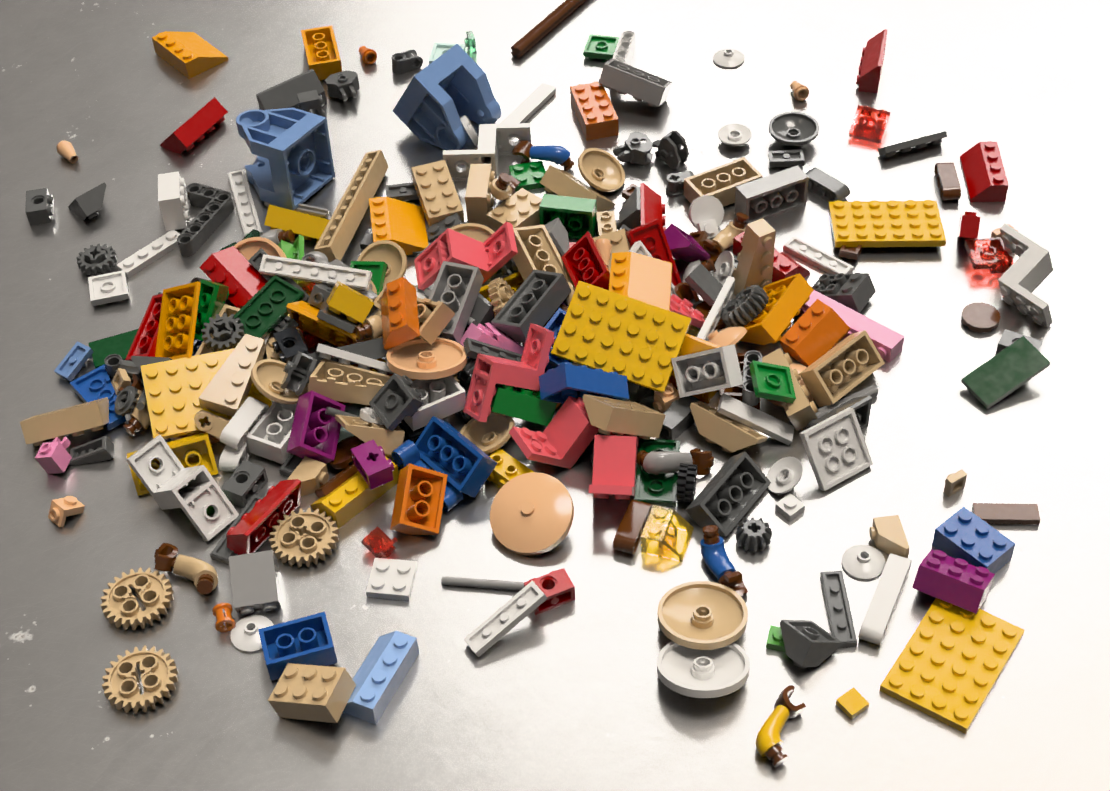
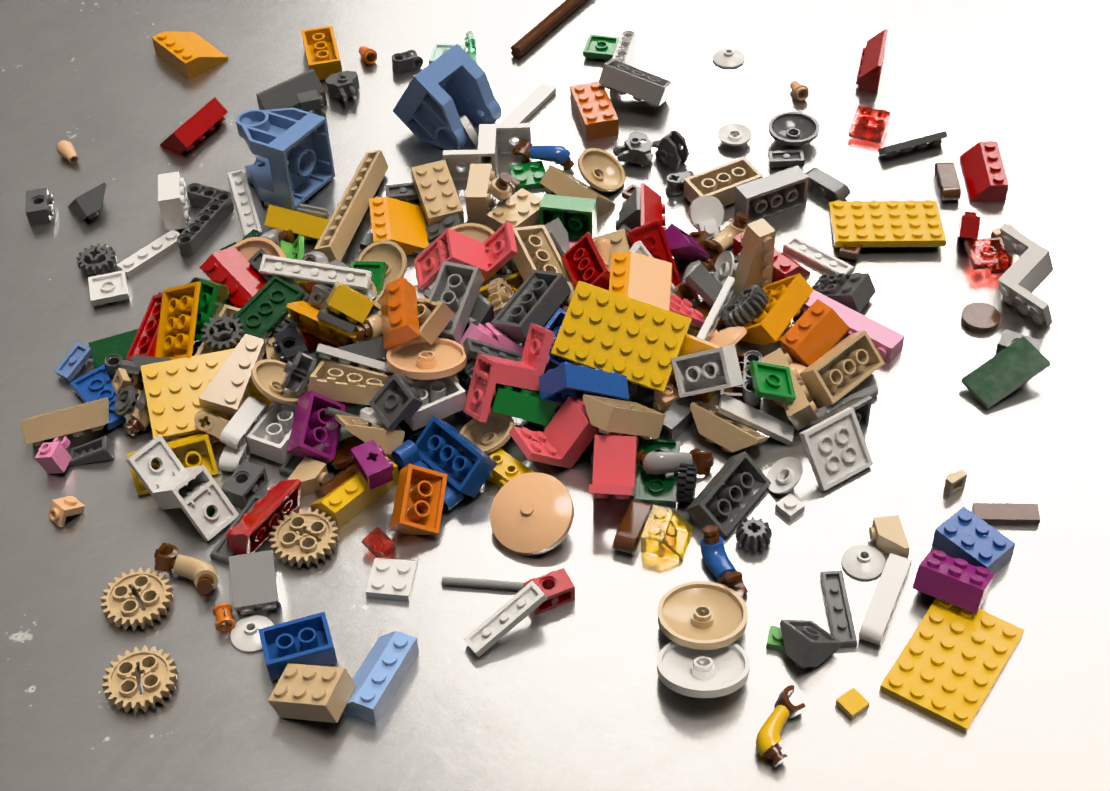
tan brick [596,211,617,236] -> none

